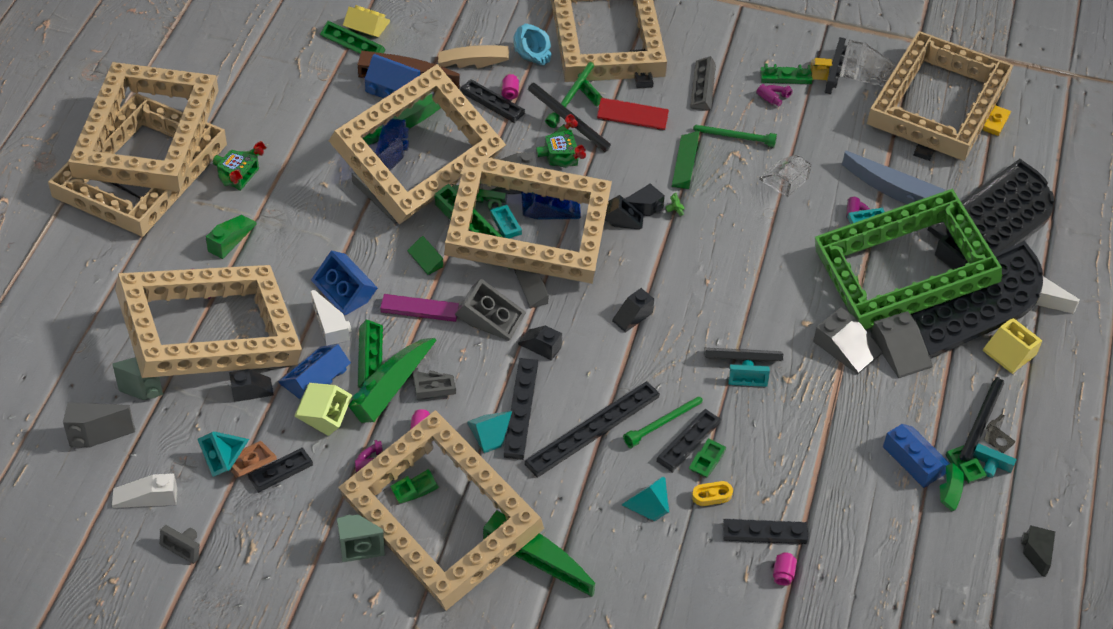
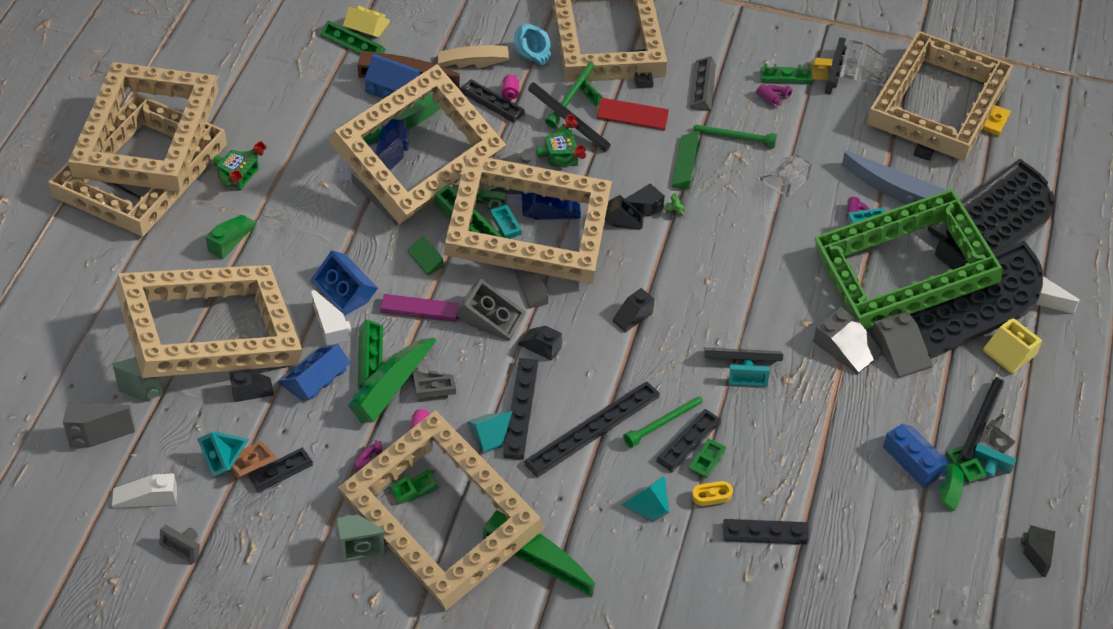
yellowish green slope [294,383,352,436] -> none
dark pink brick [773,552,797,586] -> none

